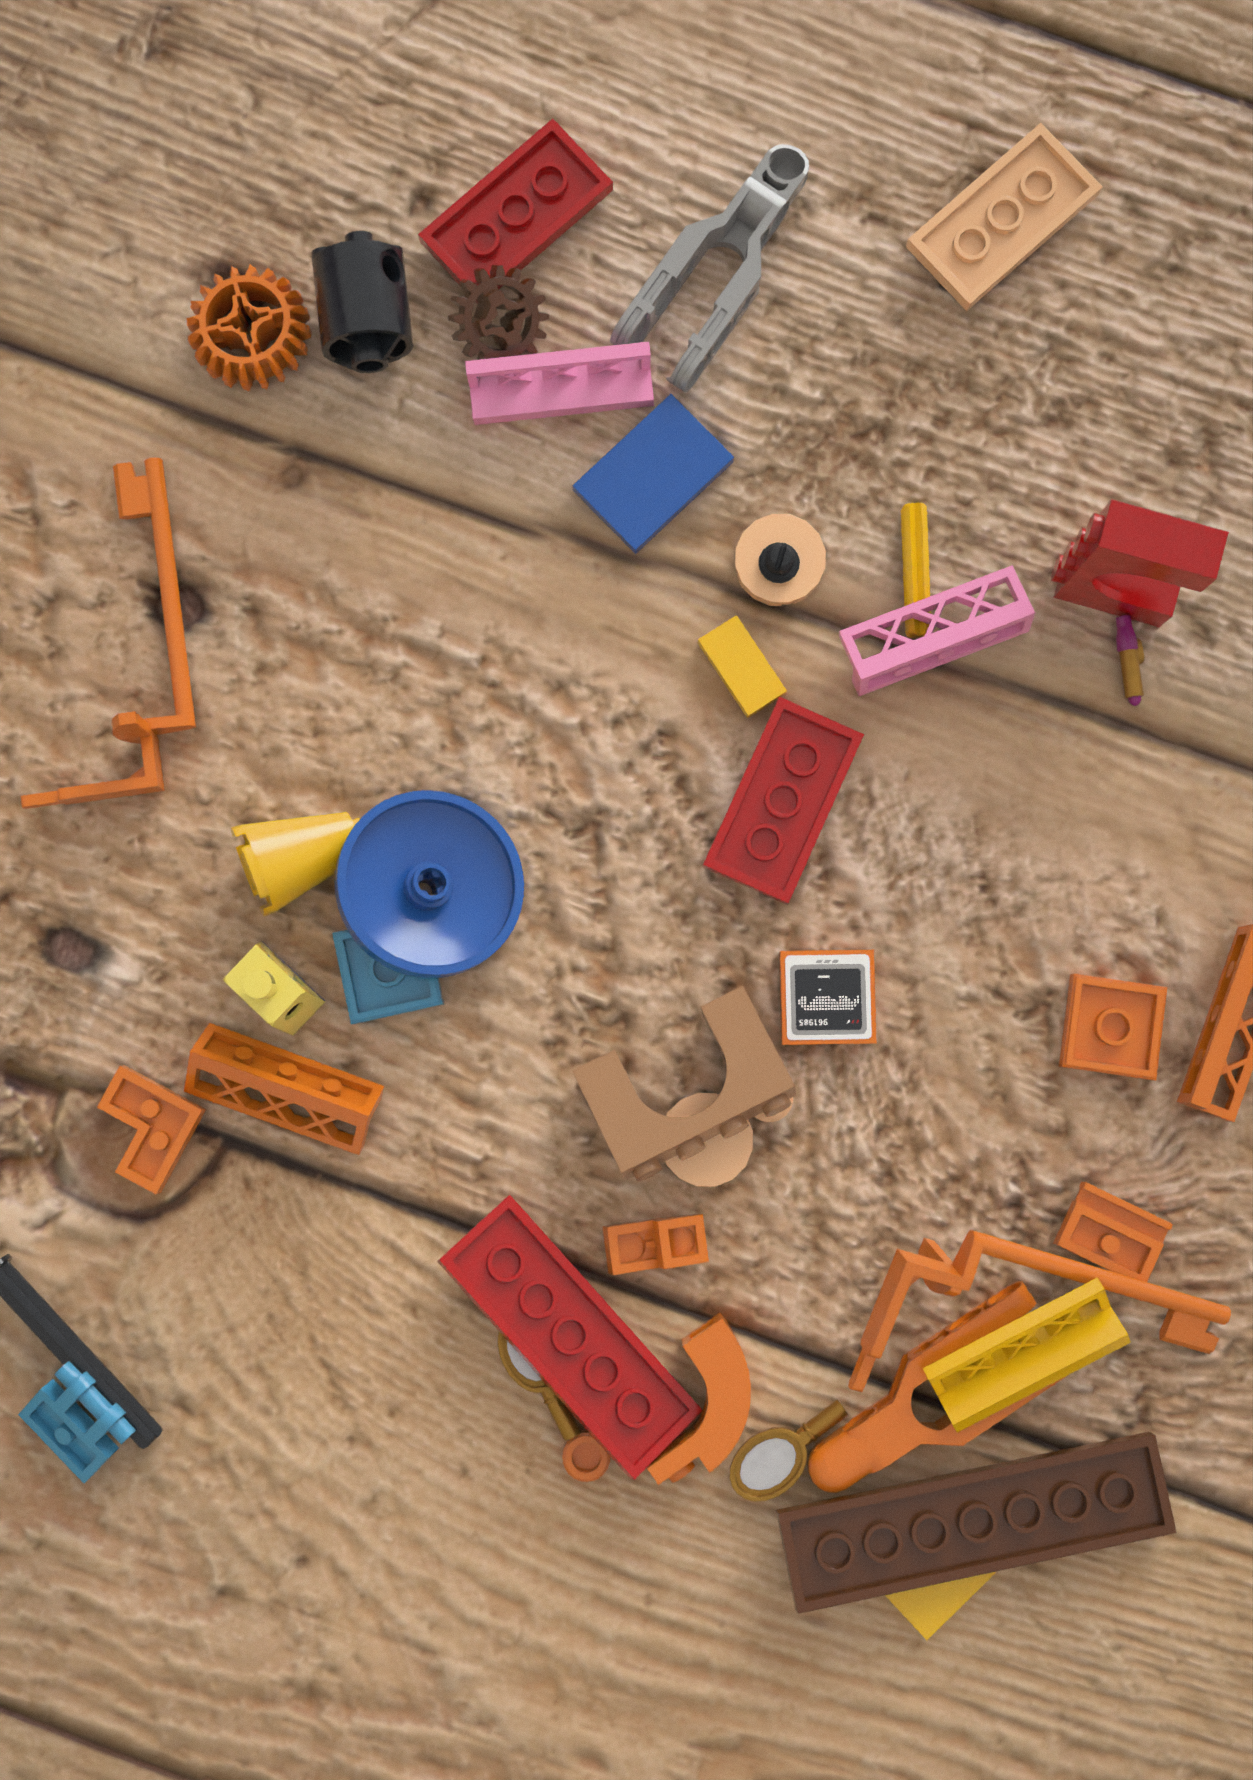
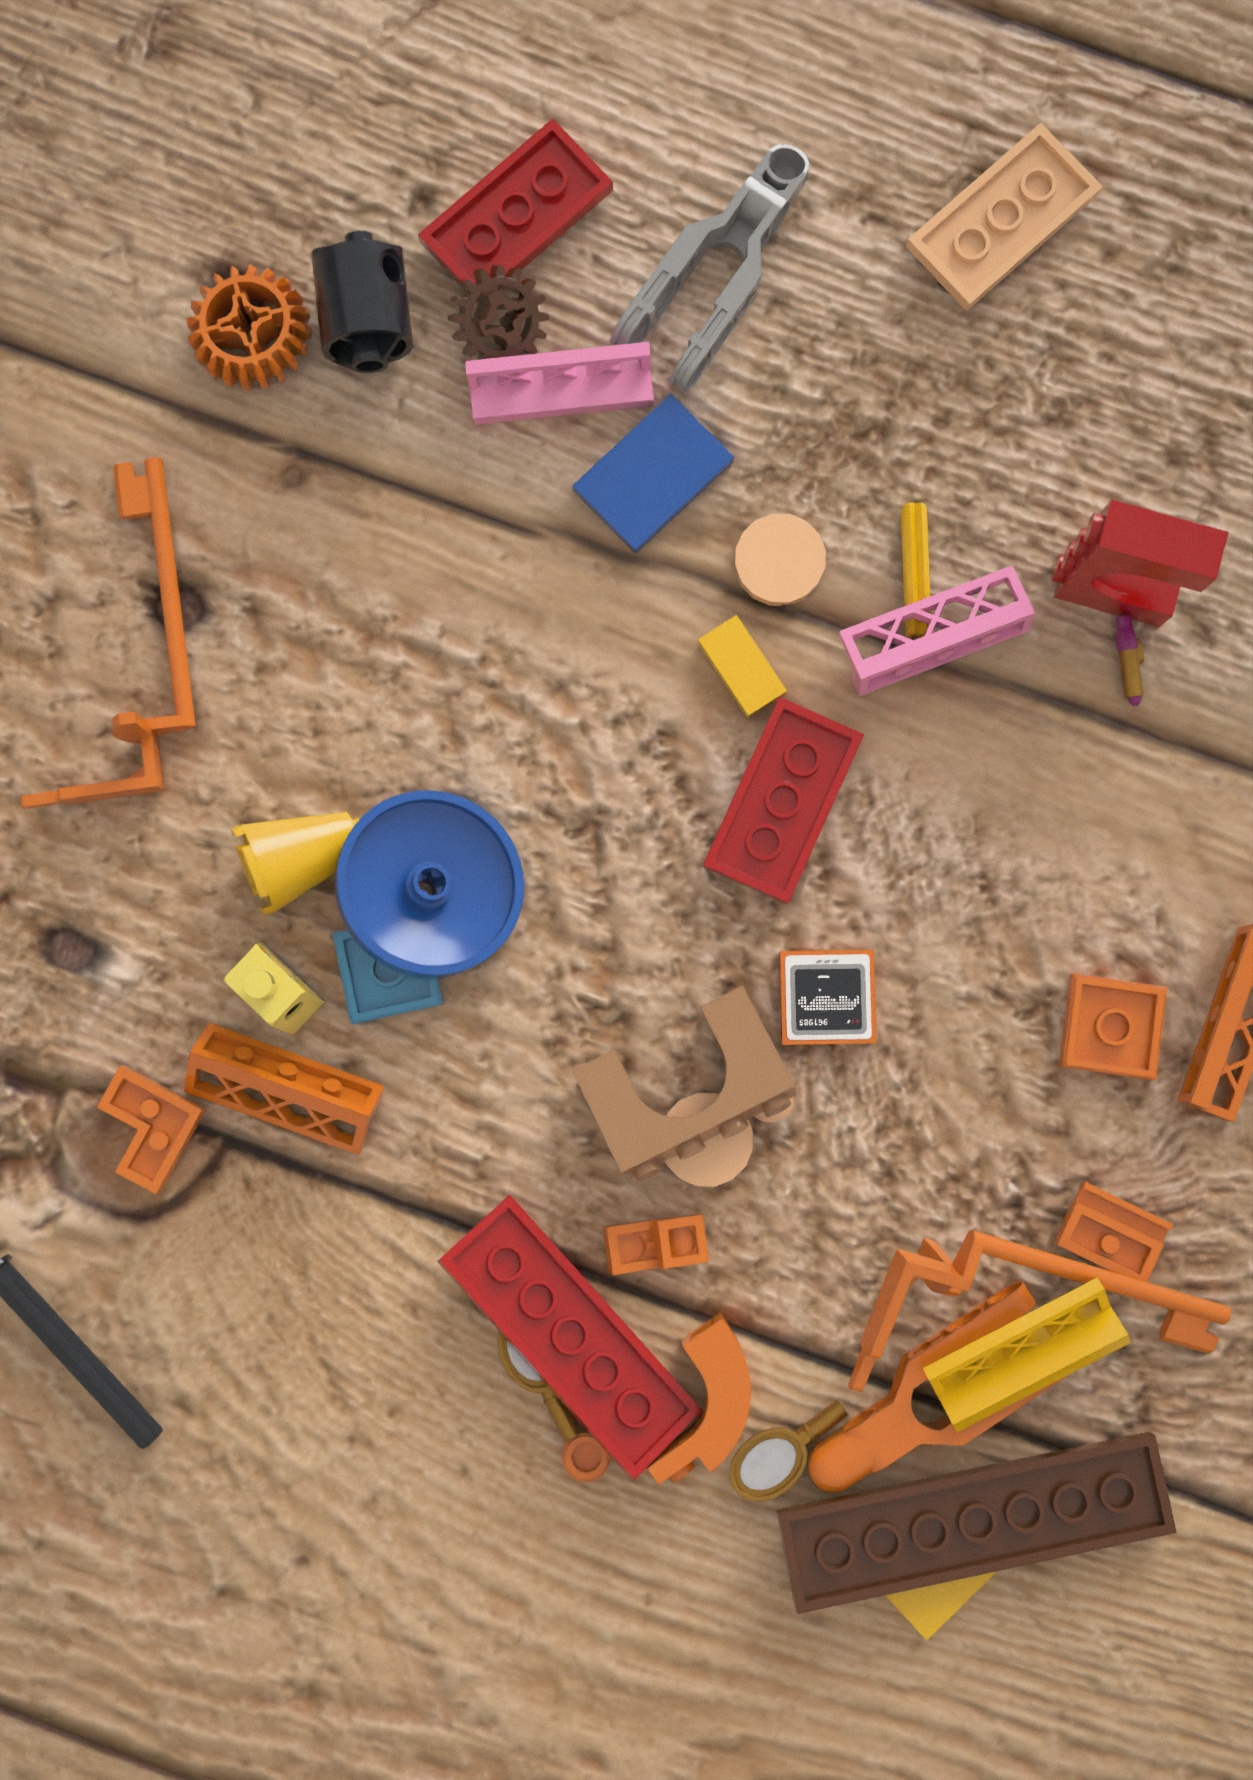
dark azure plate [18,1361,136,1483] -> none
black piece [758,542,800,583] -> none

